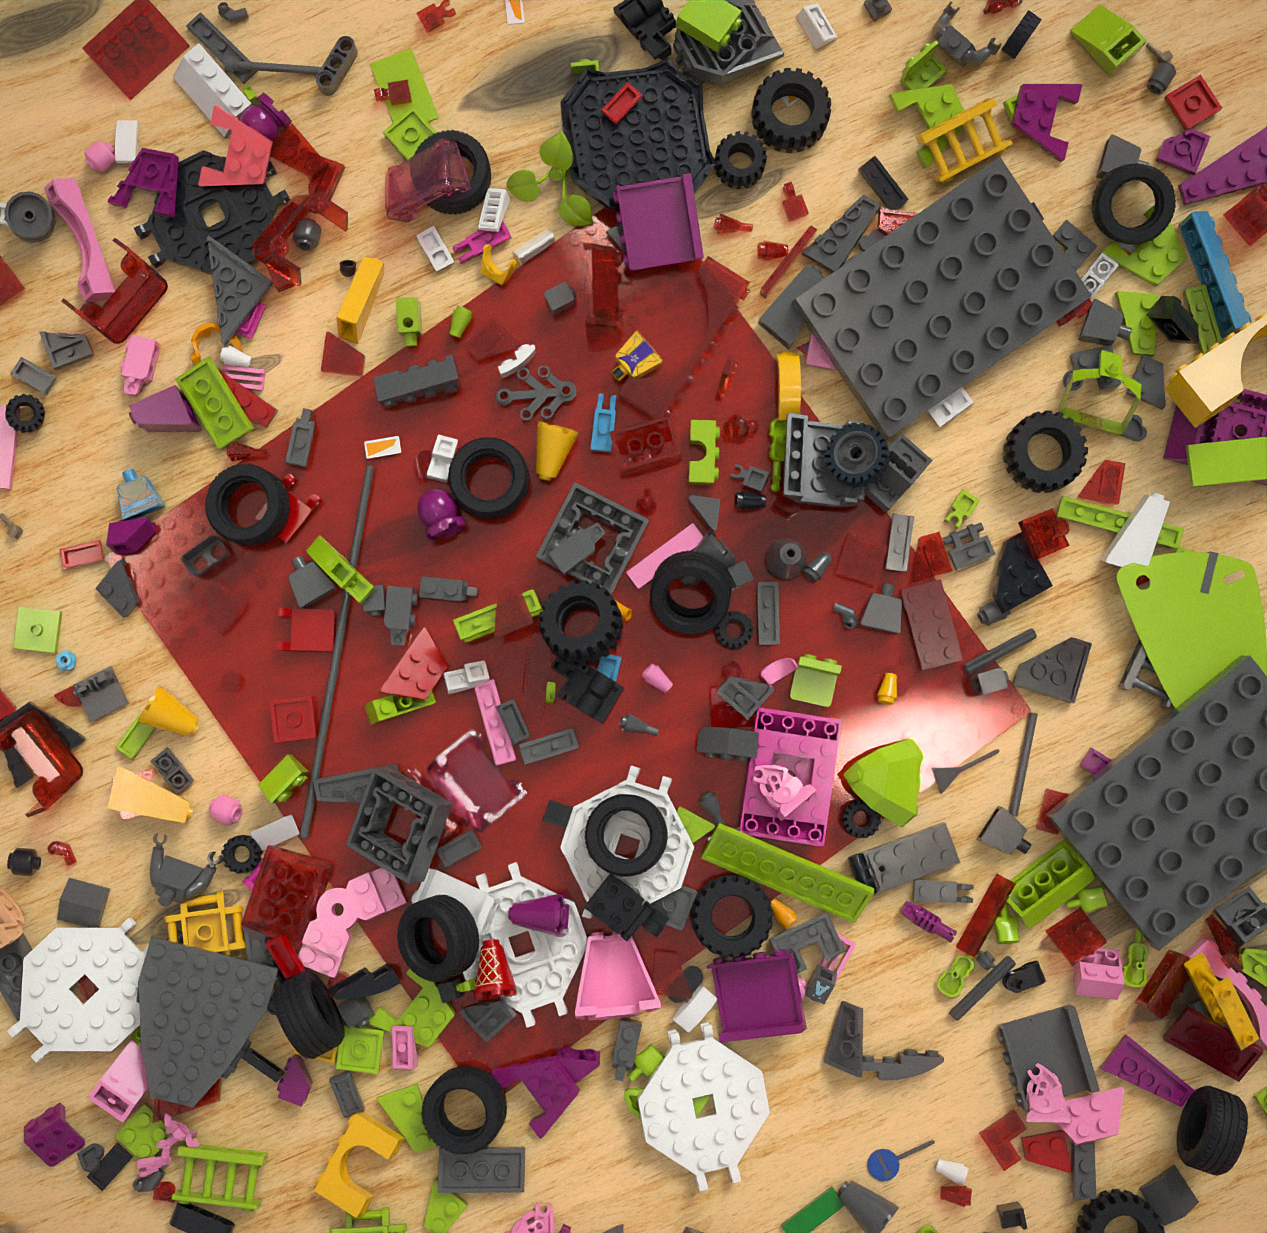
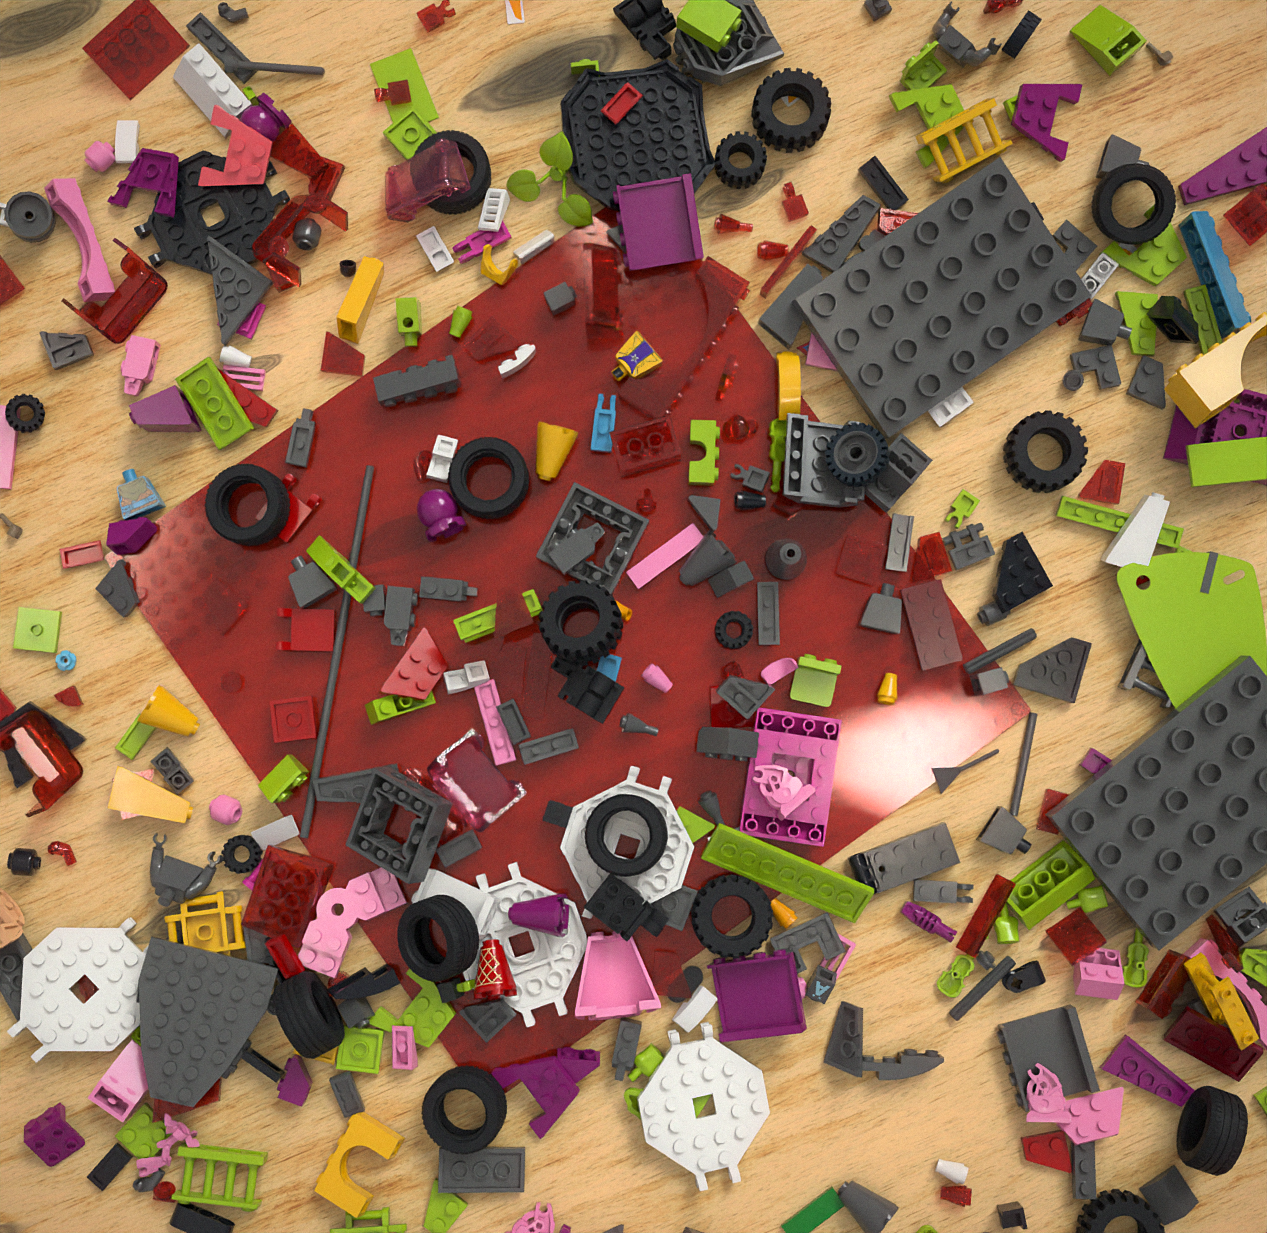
dark grey tile [11,357,57,395] -> none
dark grey slope [57,878,110,928] -> none
dark grey hinge [73,666,129,722] -> none
dark grey tile [77,1143,105,1173] -> none
dark grey piece [180,535,232,578] -> none
light orange helmet [190,322,243,366] -> none
clear red cone [227,441,267,462] -> none
dark grey beam [316,36,358,96] -> none
sticker [364,436,401,459] -> none
lime wing [376,1083,437,1153] -> none
dark grey plant [496,365,577,422] -> none
lime tile [546,681,557,704] -> none
black tyre [649,550,732,635] -> none
white slope [797,3,838,49] -> none
dark grey cone [803,551,833,583] -> none
dark grey arm [832,602,857,630] -> none
black tyre [841,800,881,838] -> none
lime brick [843,738,924,827] -> none
blue piece [867,1140,935,1181] -> none
clear red plate [979,1109,1027,1171] -> none
clear red plate [1018,508,1070,560] -> none
lime piece [1059,350,1142,435] -> none
dark grey tile [1120,415,1147,442] -> none
dark grey brick [1147,62,1176,95] -> none
magenta plate [1156,129,1211,175] -> none
red plate [1164,74,1223,131] -> none

